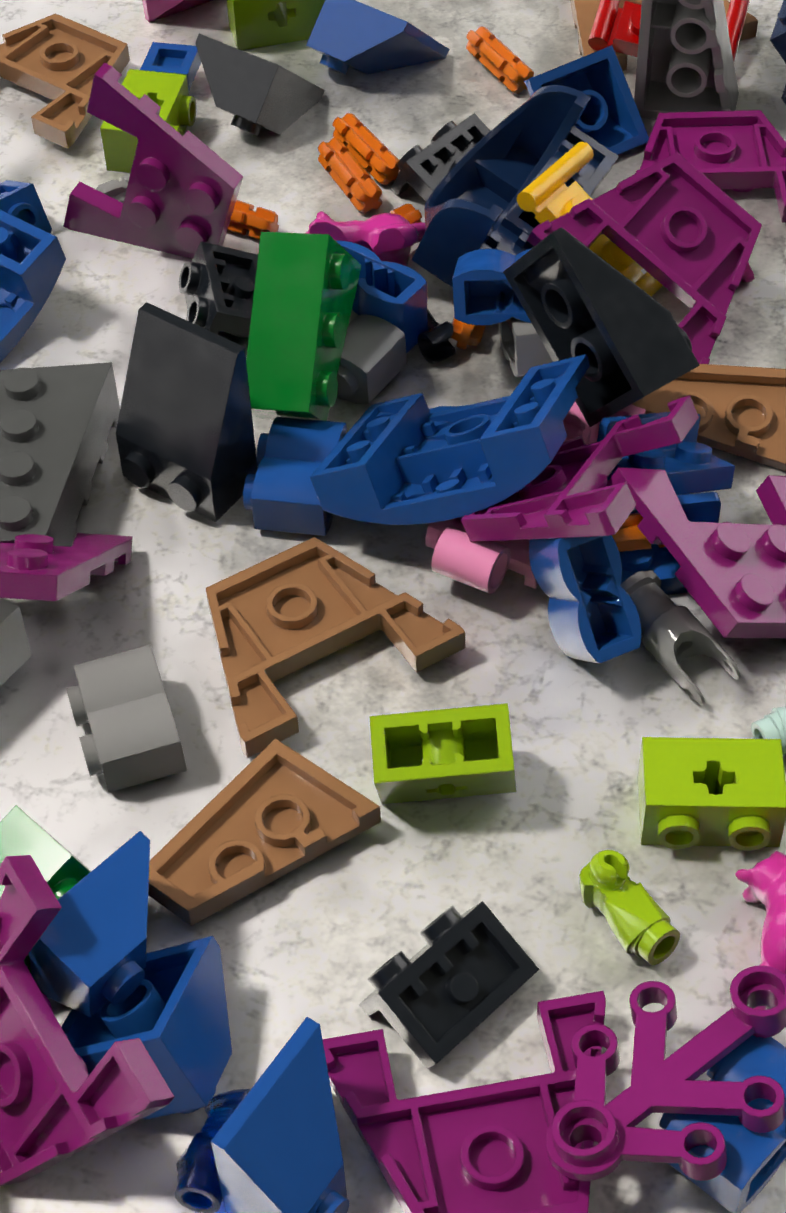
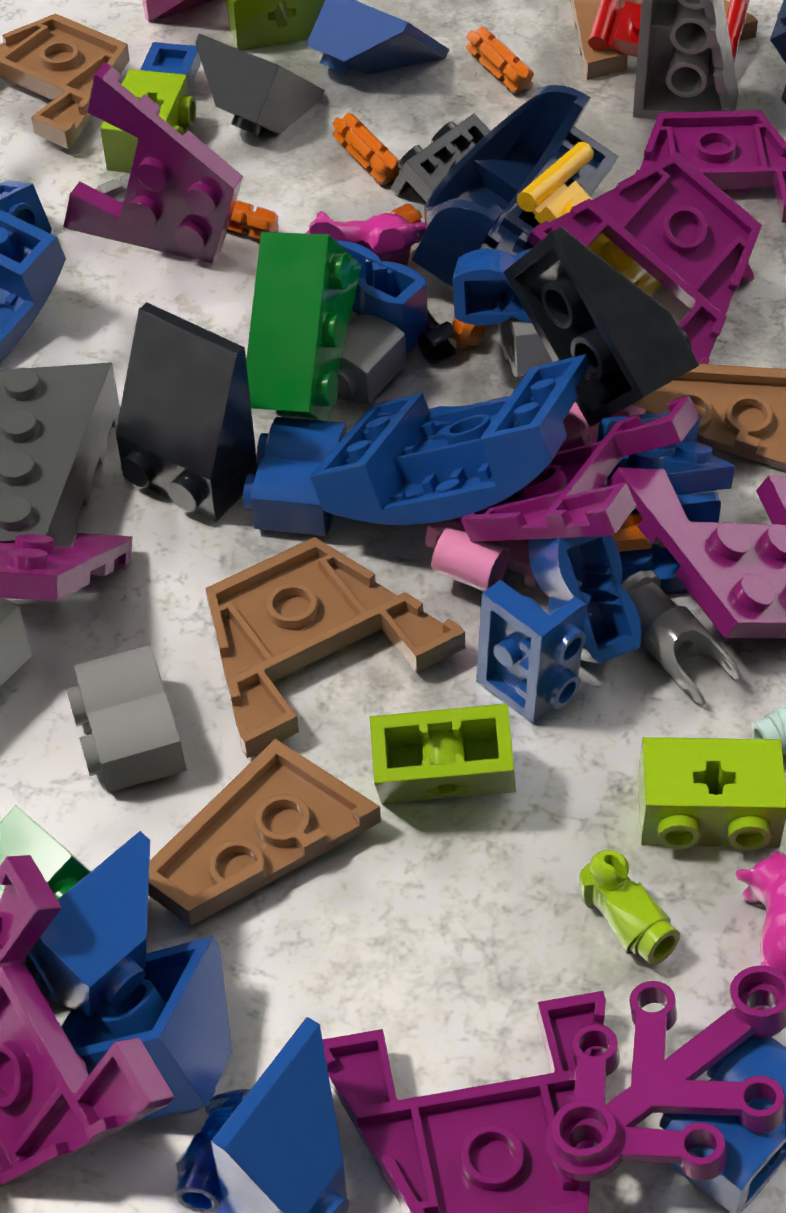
black bracket [179,241,258,338] -> none
orange axle [318,138,382,213] -> none
black bracket [359,901,539,1068] -> none
blue slope [524,46,649,155] -> none
none -> blue bracket [476,580,587,724]

